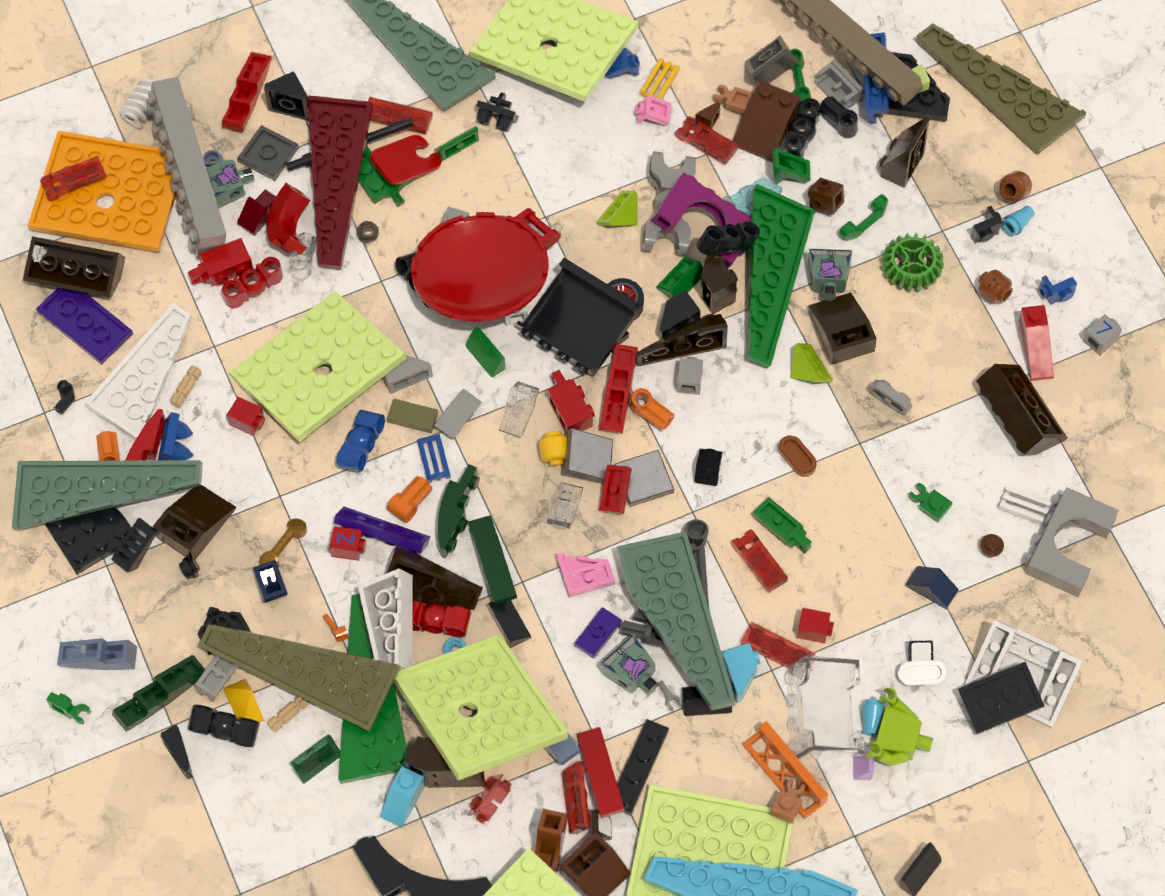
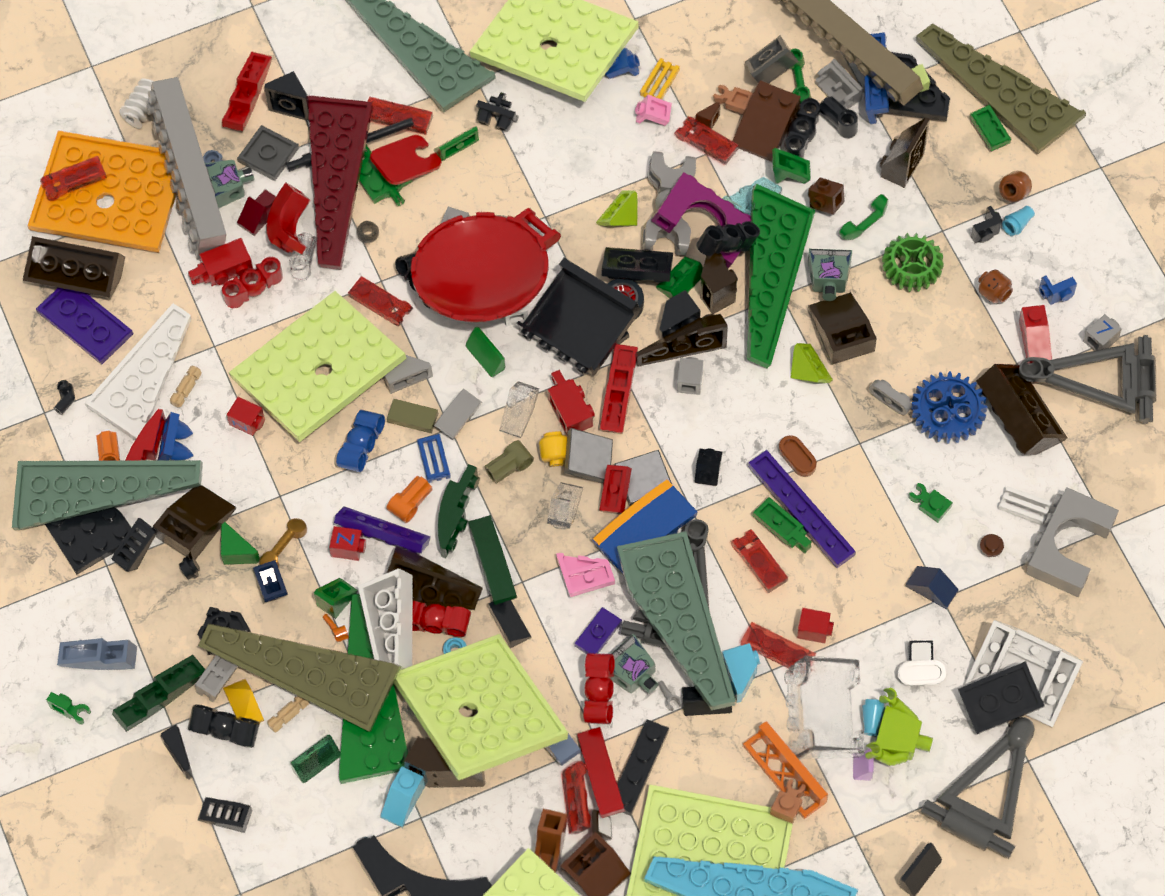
clear red hinge [467,774,512,824] -> none
orange piece [630,388,675,431] -> none
none -> black slope [198,797,252,833]
none -> green slope [221,522,260,565]
none -> green slope [314,577,358,619]
none -> clear red plate [348,276,413,326]
none -> olive piece [484,440,534,484]
none -> red piece [583,653,615,725]
none -> blue slope [592,479,698,574]
none -> black plate [601,247,673,283]
none -> dark purple plate [748,450,856,568]
none -> blue gear [911,371,987,444]
none -> dark grey piece [921,717,1035,859]
none -> green plate [970,105,1011,151]
none -> dark grey piece [1019,335,1157,424]

